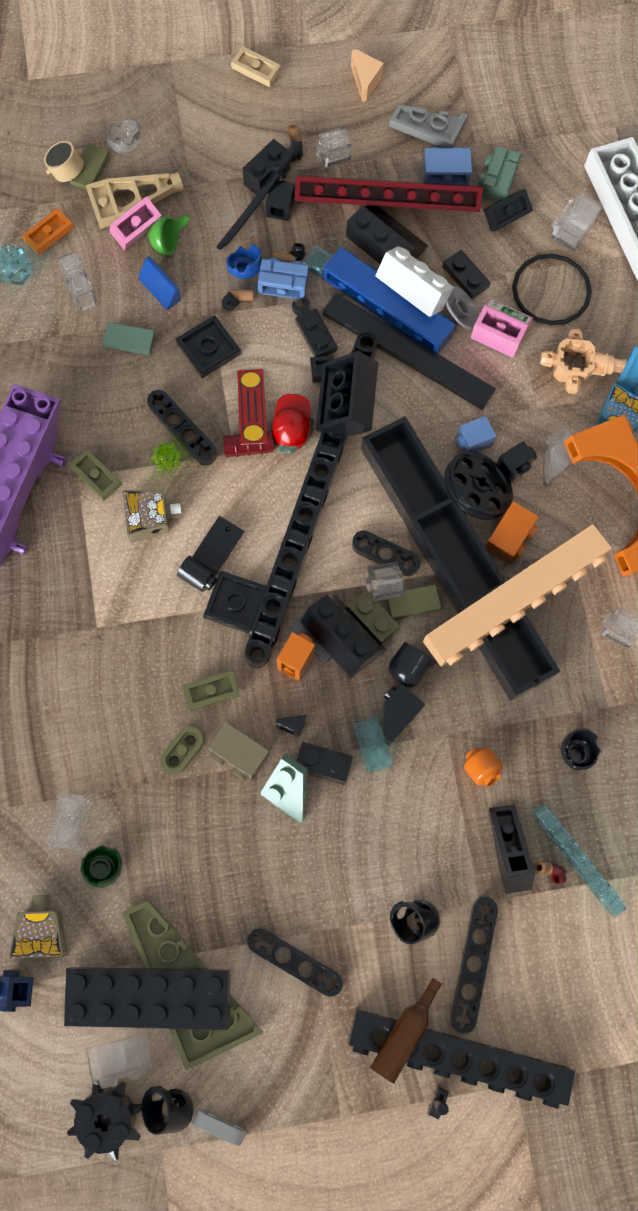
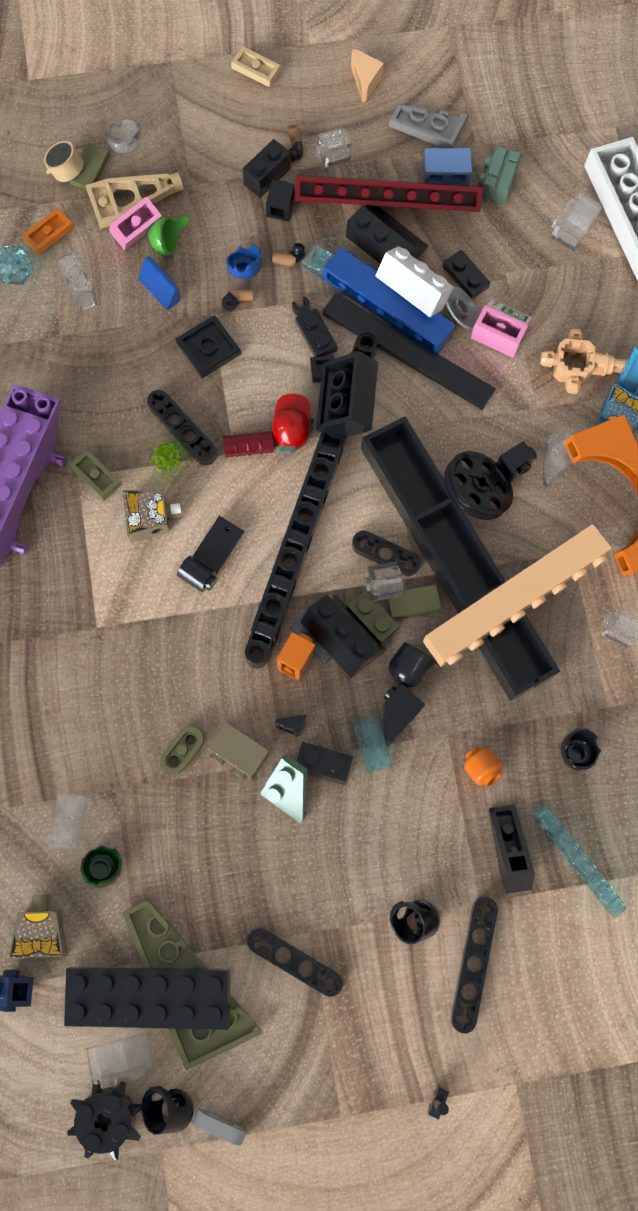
sand green tile [103,322,155,355] -> none
olive plate [182,670,240,712] -> none
black tile [203,570,266,634] -> none
black sword [217,140,301,250] -> none
sticker [237,369,268,445] -> none
medium blue brick [258,257,309,300] -> none
black brick [348,1009,575,1109] -> none
reddish brown piece [370,978,442,1084] -> none
medium blue brick [455,416,497,452] -> none
black plate [483,189,533,231] -> none
orange brick [485,501,539,564] -> none
black piece [512,253,592,326] -> none
arm [533,861,567,884] -> none

